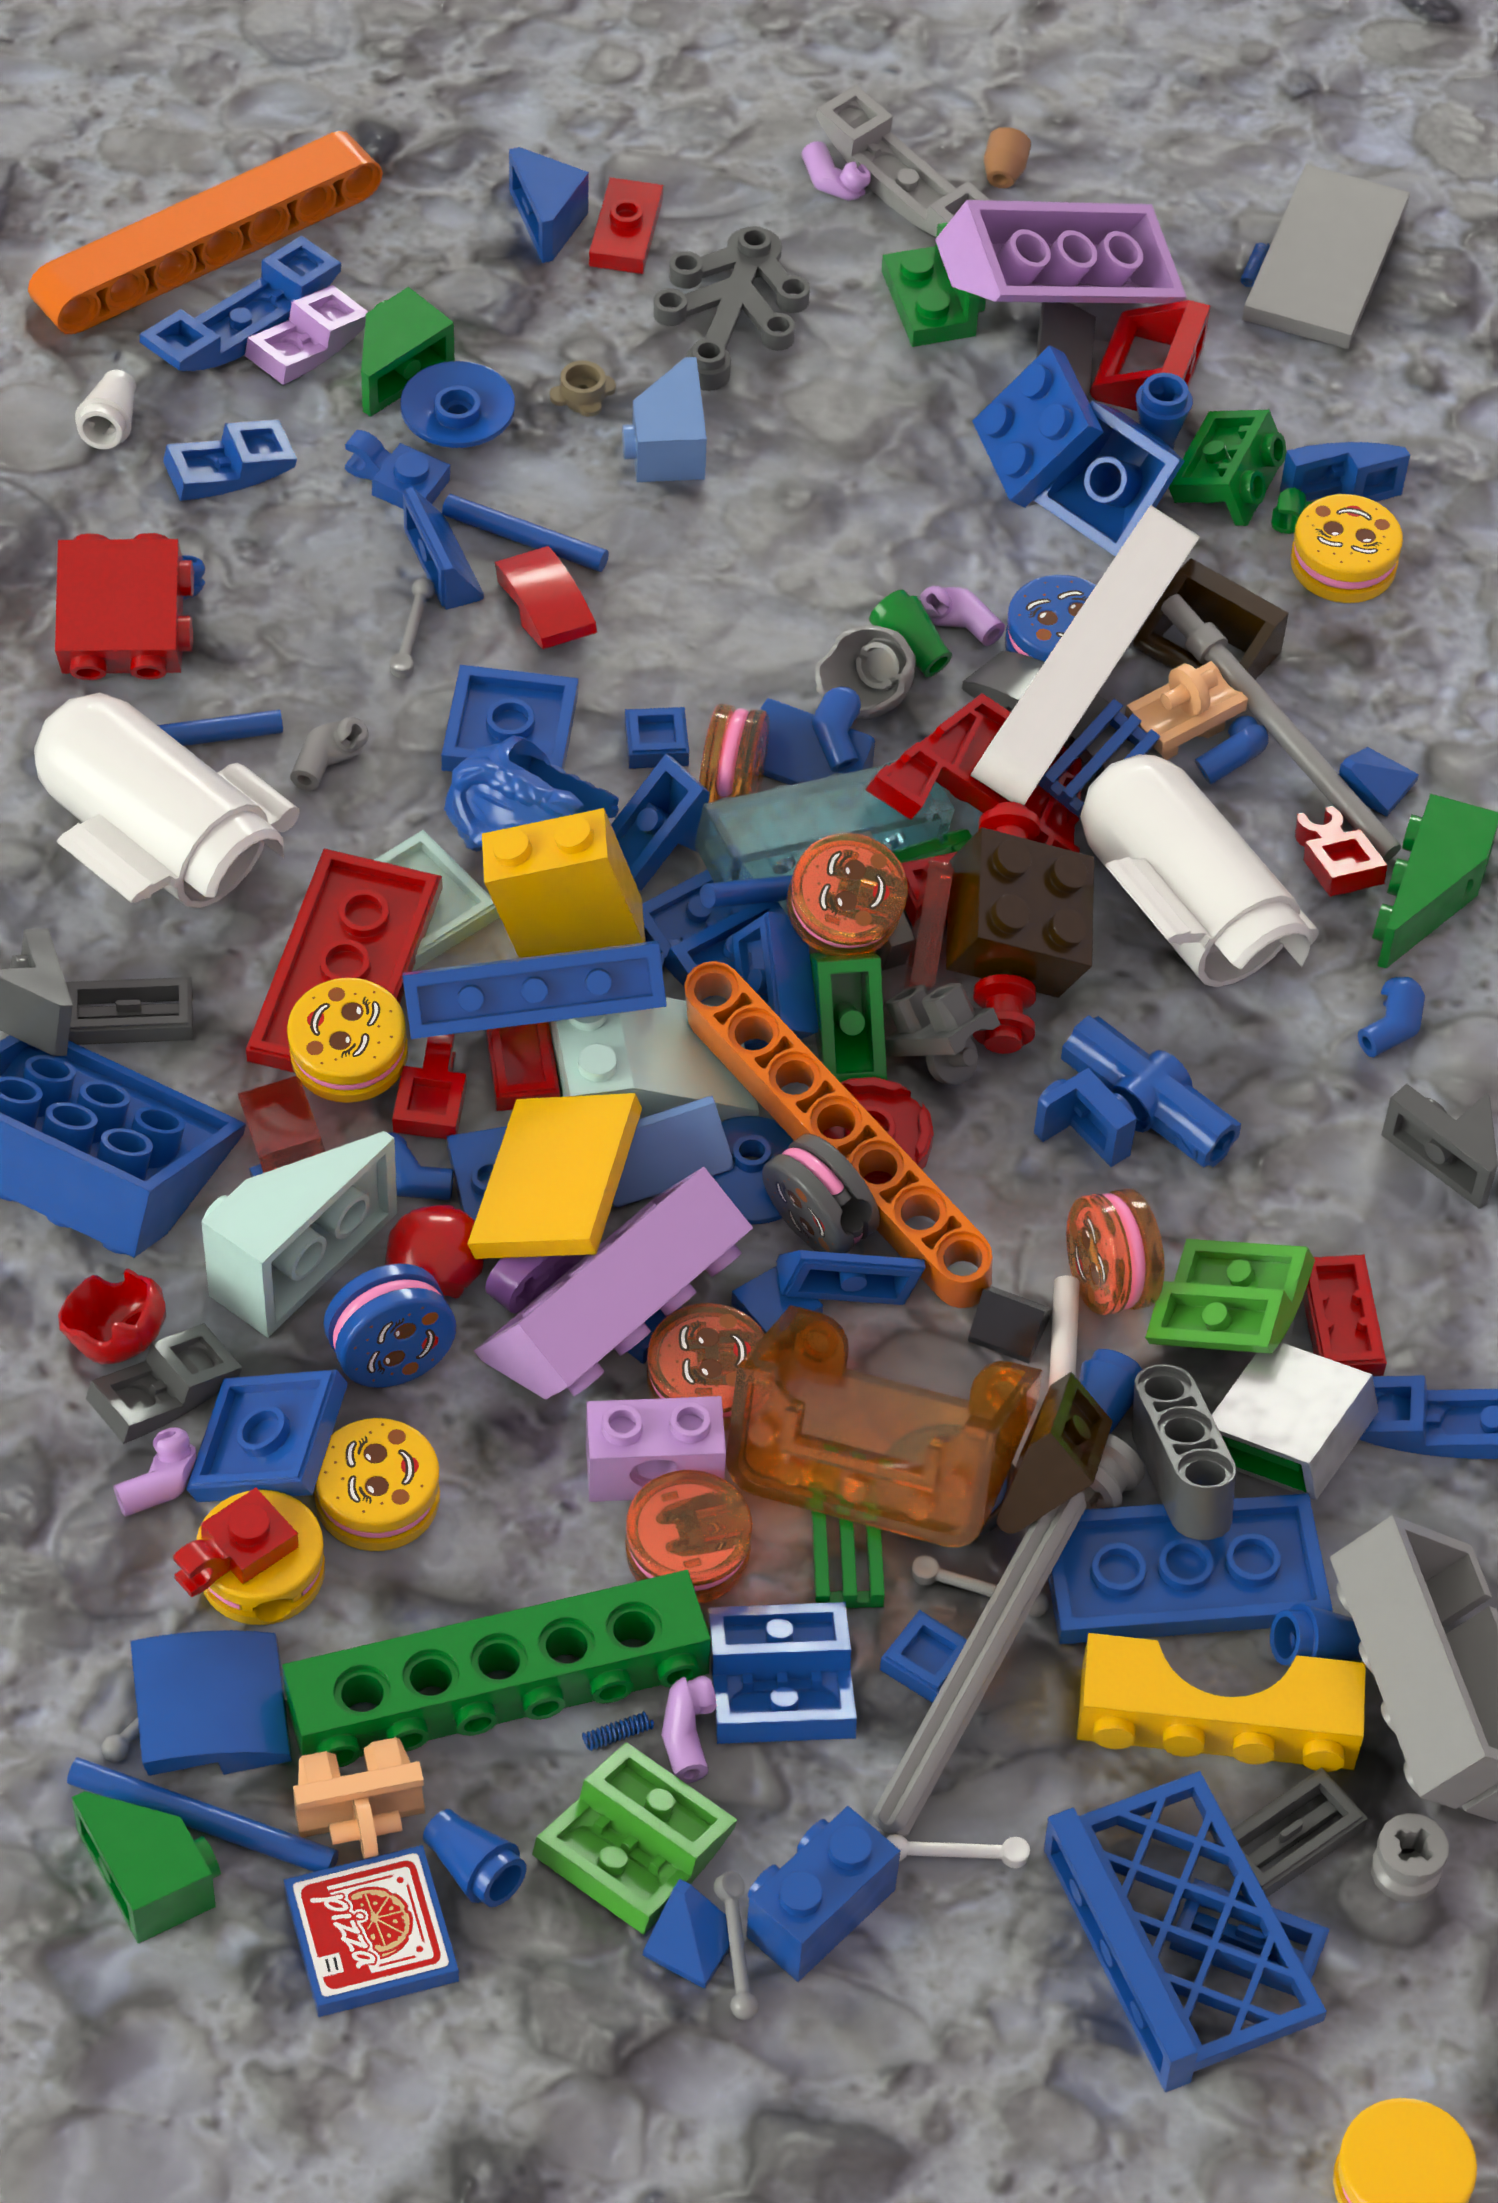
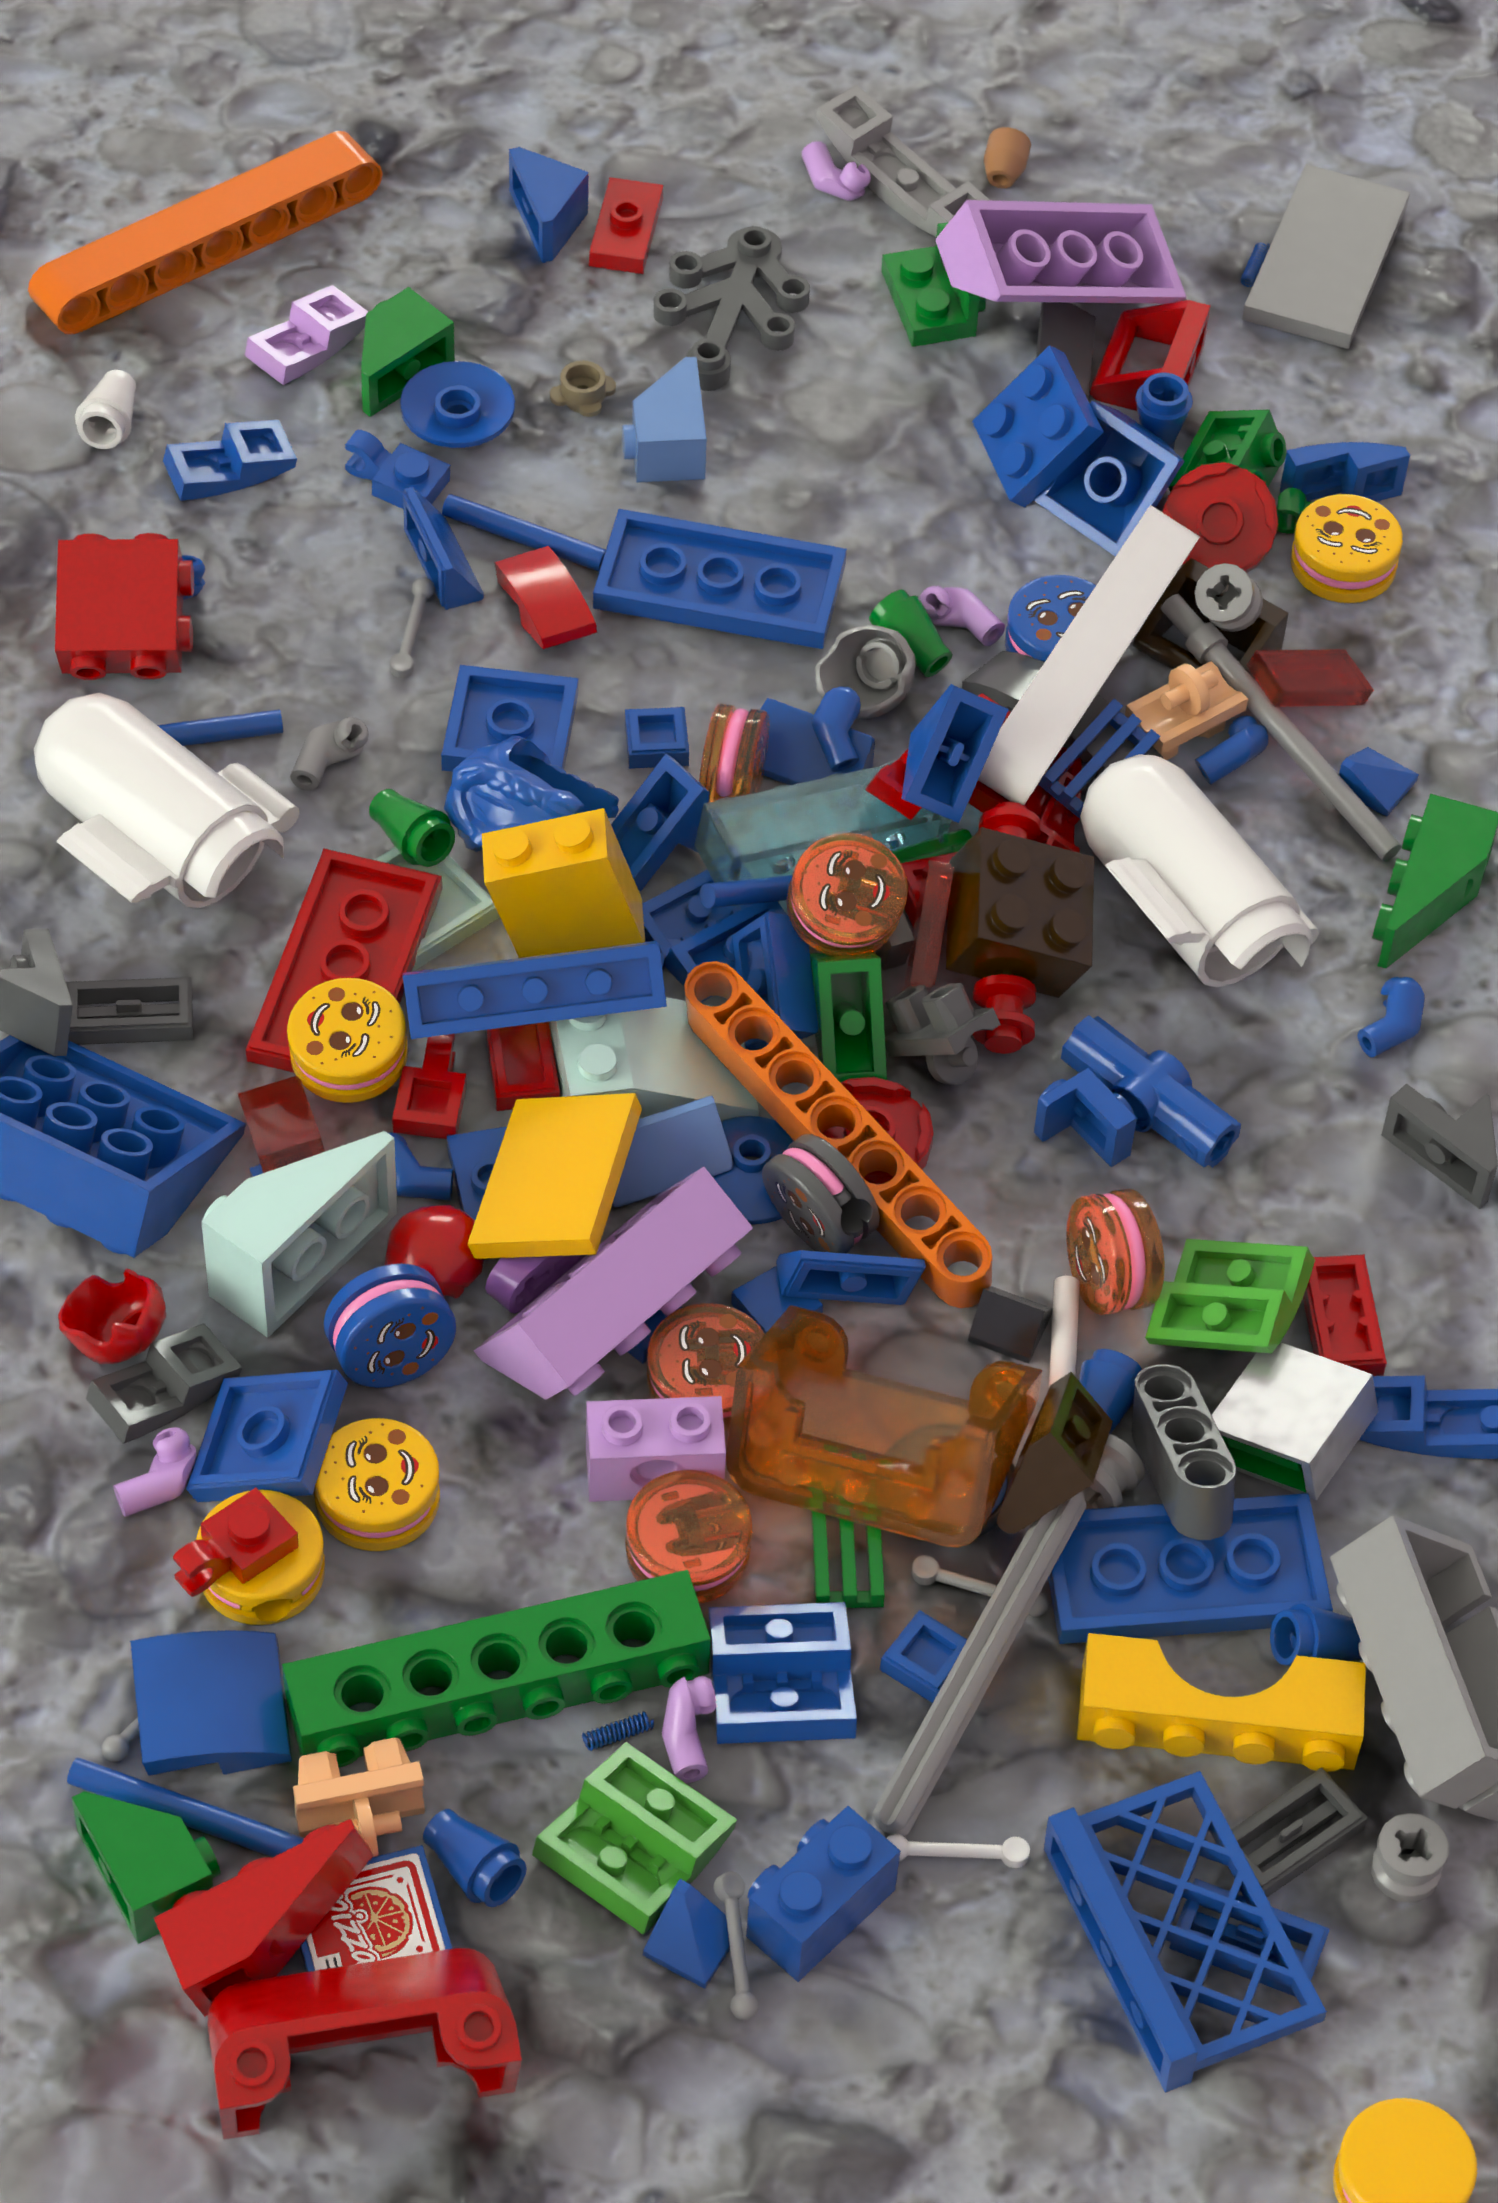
blue slope [140,236,341,371] -> none
red plate [1295,806,1387,897] -> none
none -> red slope [154,1819,373,2017]
none -> red windscreen [208,1948,522,2140]
none -> green cone [369,789,455,867]
none -> blue plate [593,509,847,649]
none -> blue slope [901,684,1009,823]
none -> red tile [1163,462,1278,573]
none -> light grey wheel [1195,563,1263,632]
none -> clear red tile [1246,649,1374,707]

